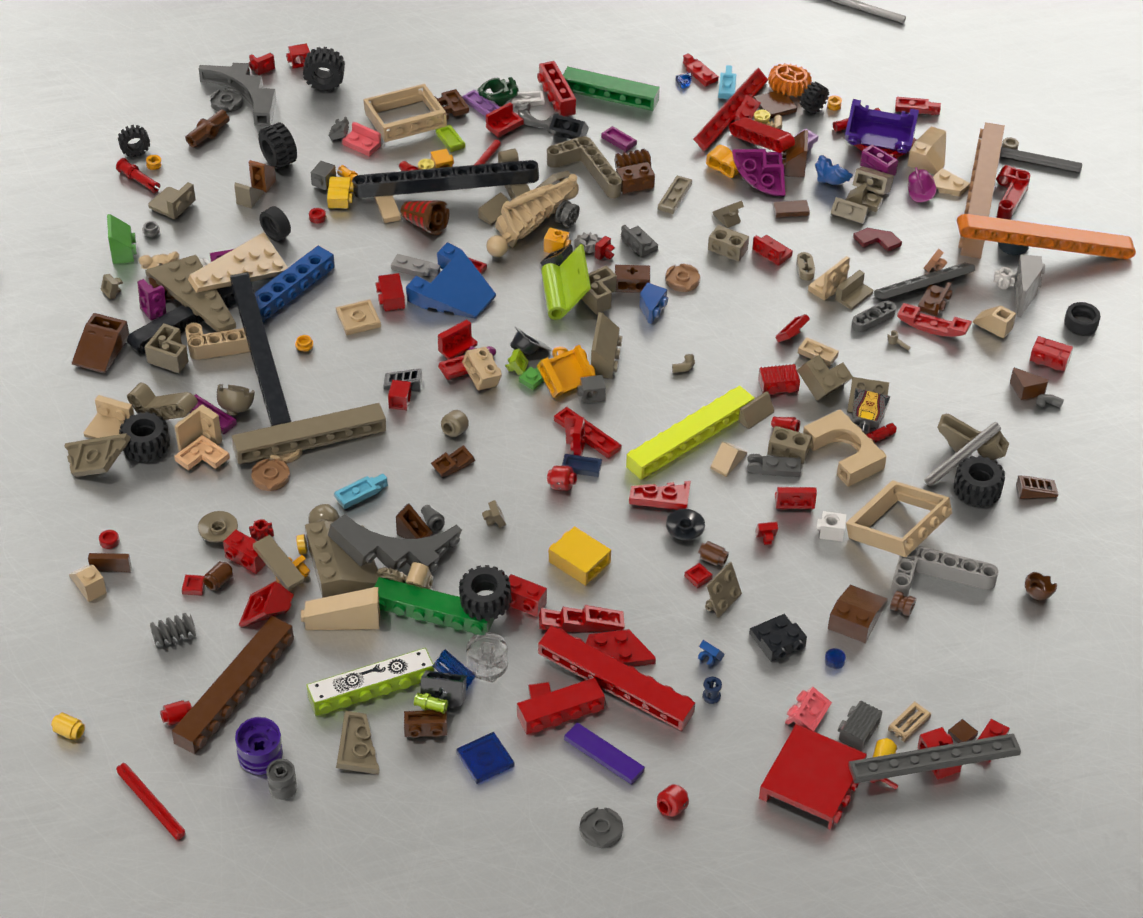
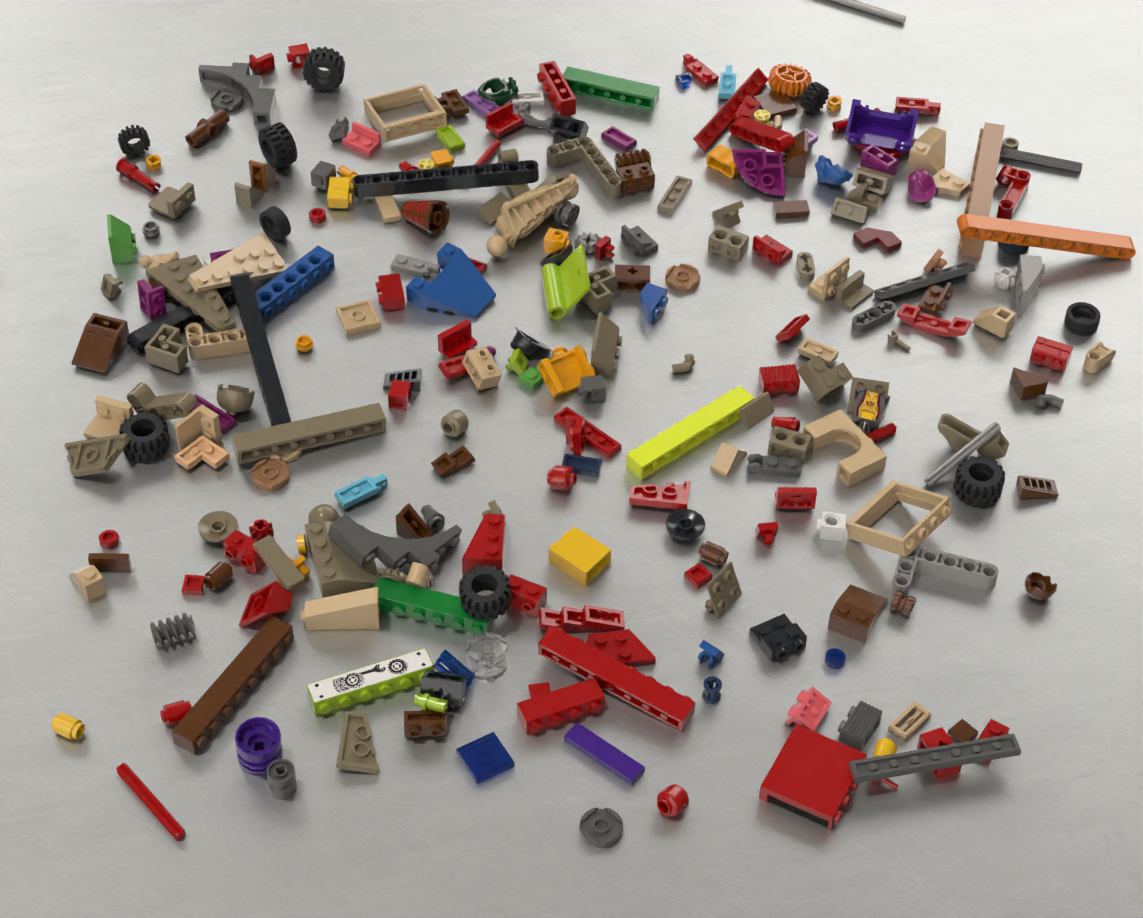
none -> red wedge [462,514,505,574]
none -> tan piece [1083,341,1116,374]

